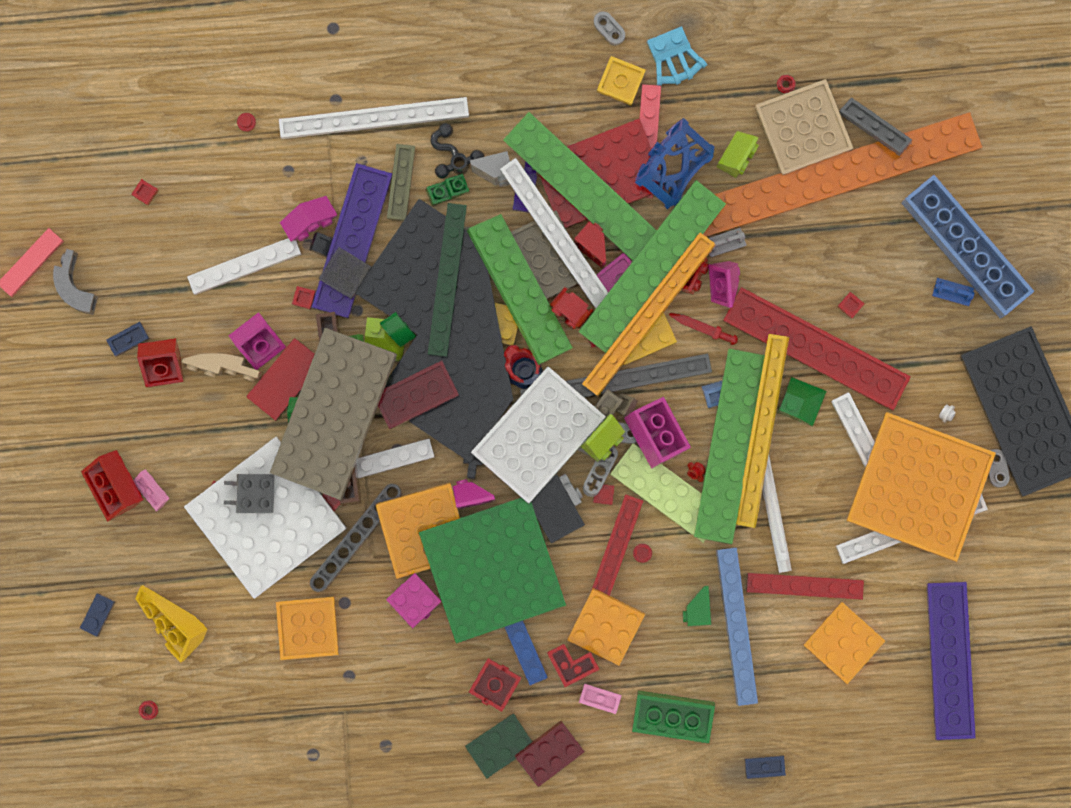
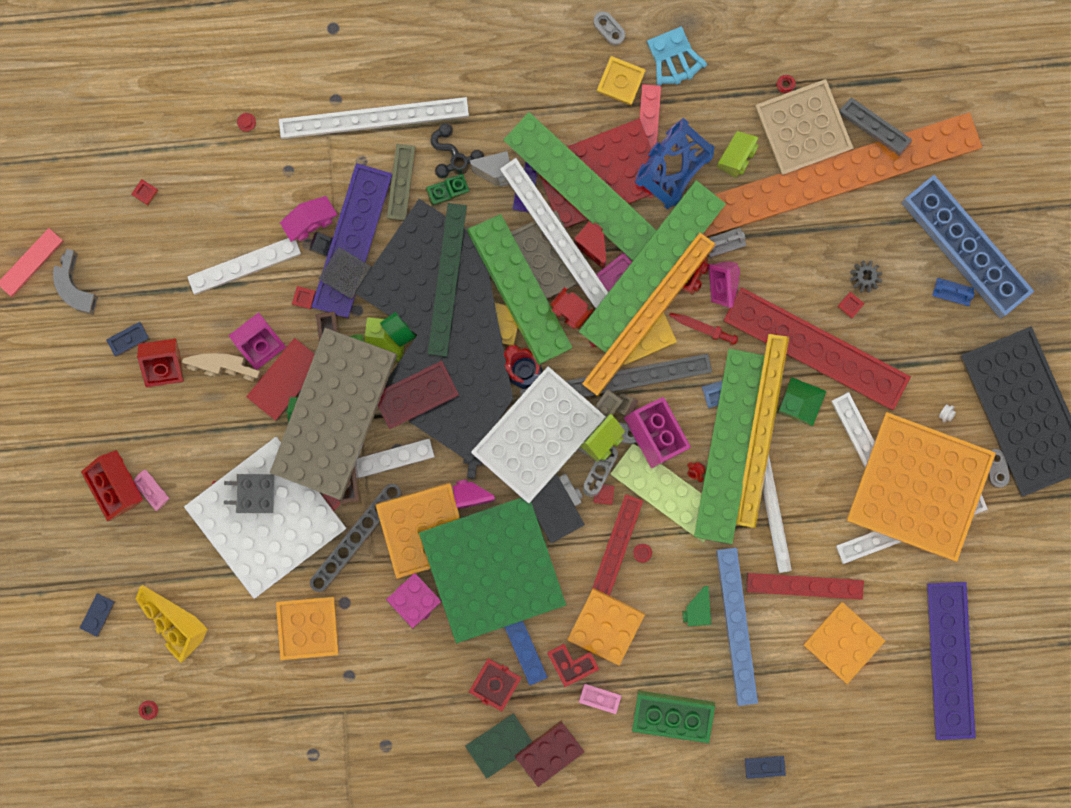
none -> dark grey gear [850,260,882,293]

